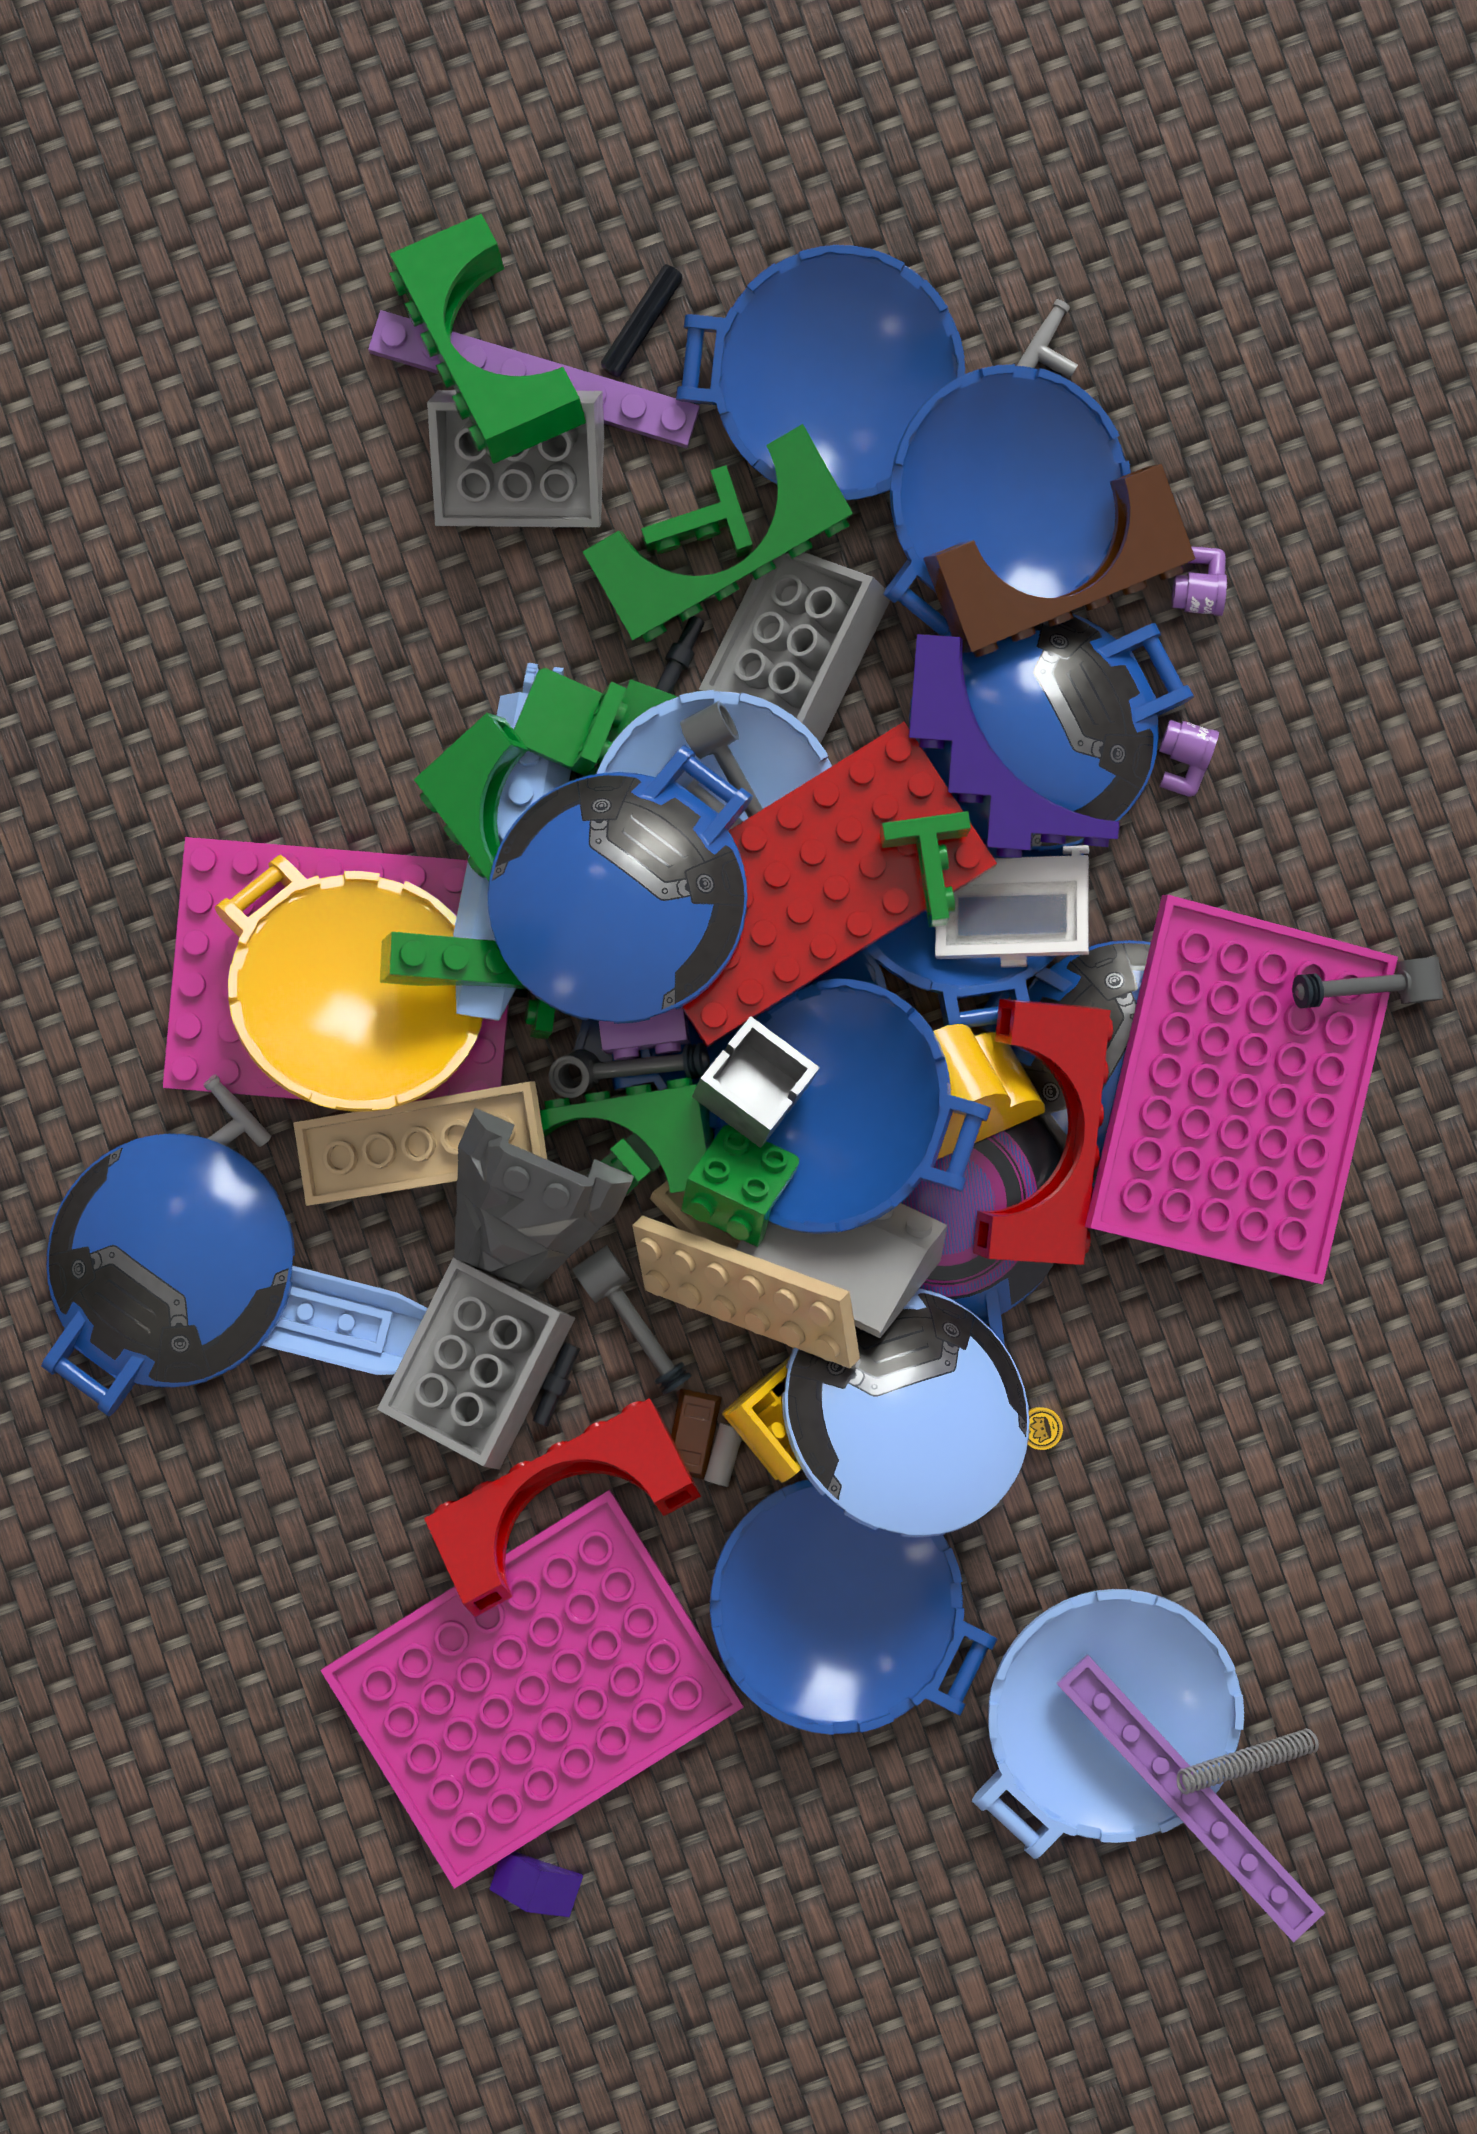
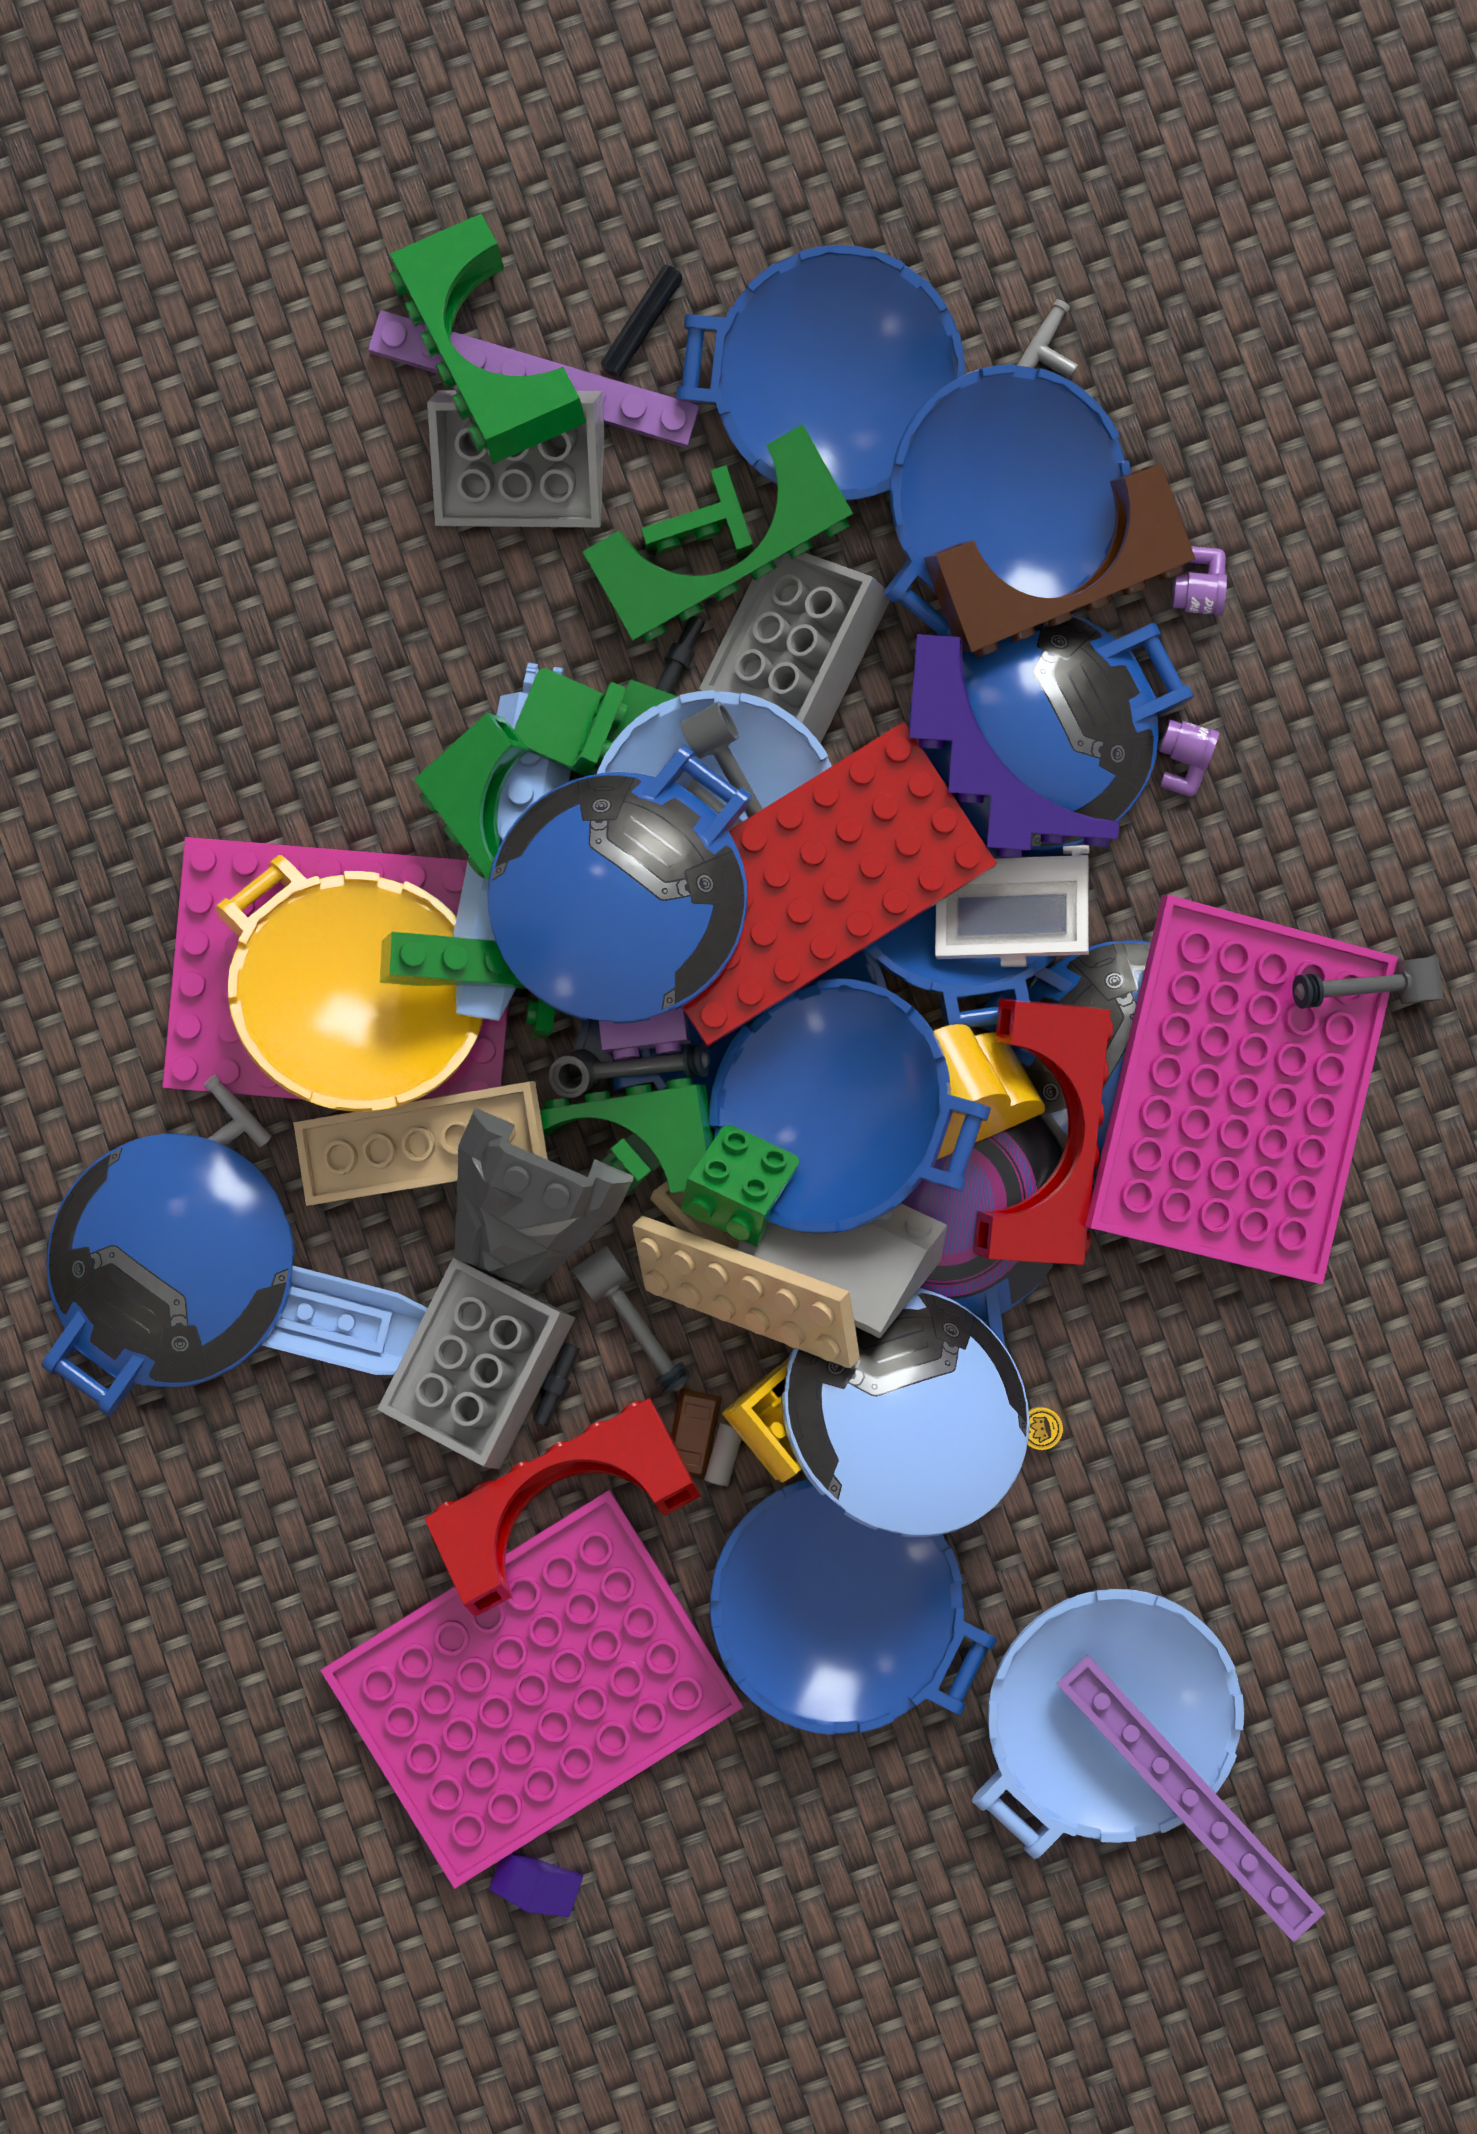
flat silver piece [692,1016,820,1148] -> none
green bracket [880,811,971,928] -> none
light grey piece [1177,1728,1319,1795] -> none

